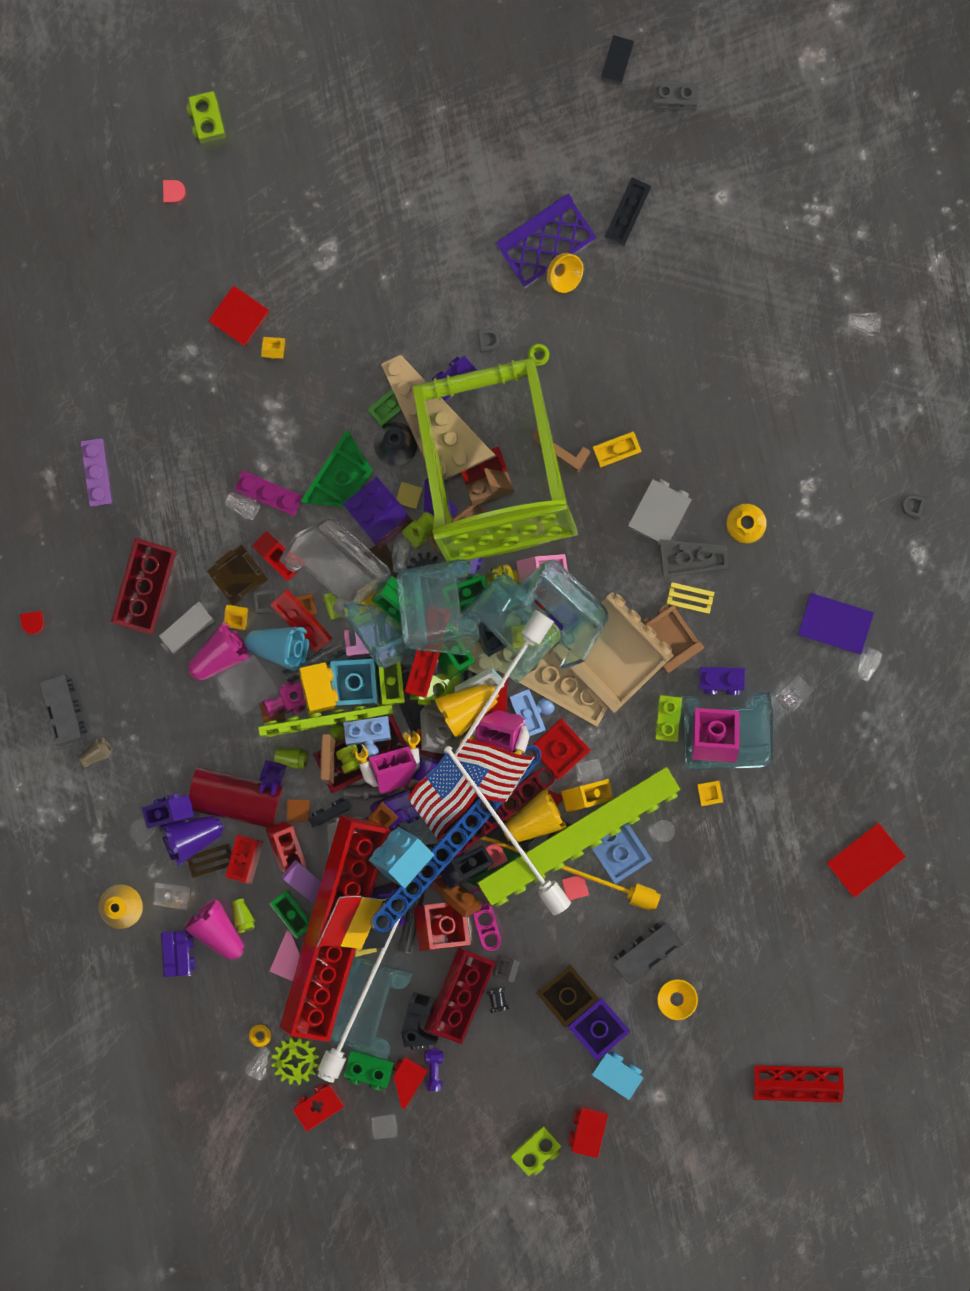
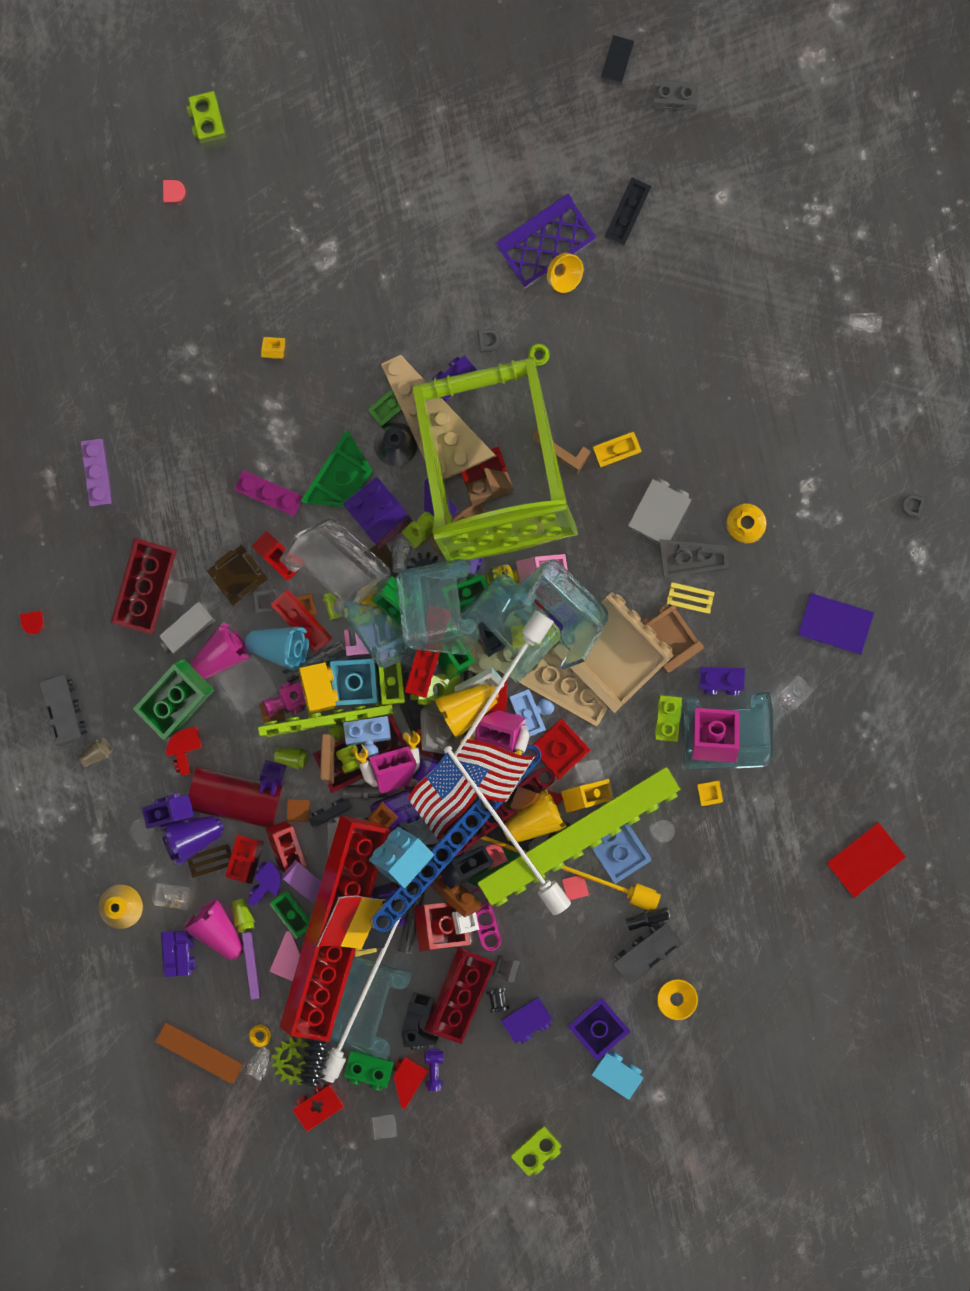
red tile [208,285,270,347] -> none
yellow plate [224,605,248,630] -> none
clear cone [226,492,260,520] -> none
light yellow tile [396,482,423,509] -> none
dark brown brick [536,964,599,1027] -> none
red brick [567,1105,608,1158] -> none
red fence [753,1065,844,1103] -> none
clear cone [857,647,883,681] -> none
none -> green brick [133,659,214,740]
none -> dark orange tile [155,1022,244,1085]
none -> clear tile [163,579,189,606]
none -> red brick [166,726,203,776]
none -> medium lavender tile [242,932,261,1000]
none -> dark purple brick [247,861,283,907]
none -> black piece [297,1038,331,1087]
none -> white tile [452,911,479,934]
none -> dark purple brick [501,997,553,1045]
none -> dark orange tile [510,787,540,810]
none -> black axle [626,907,671,931]

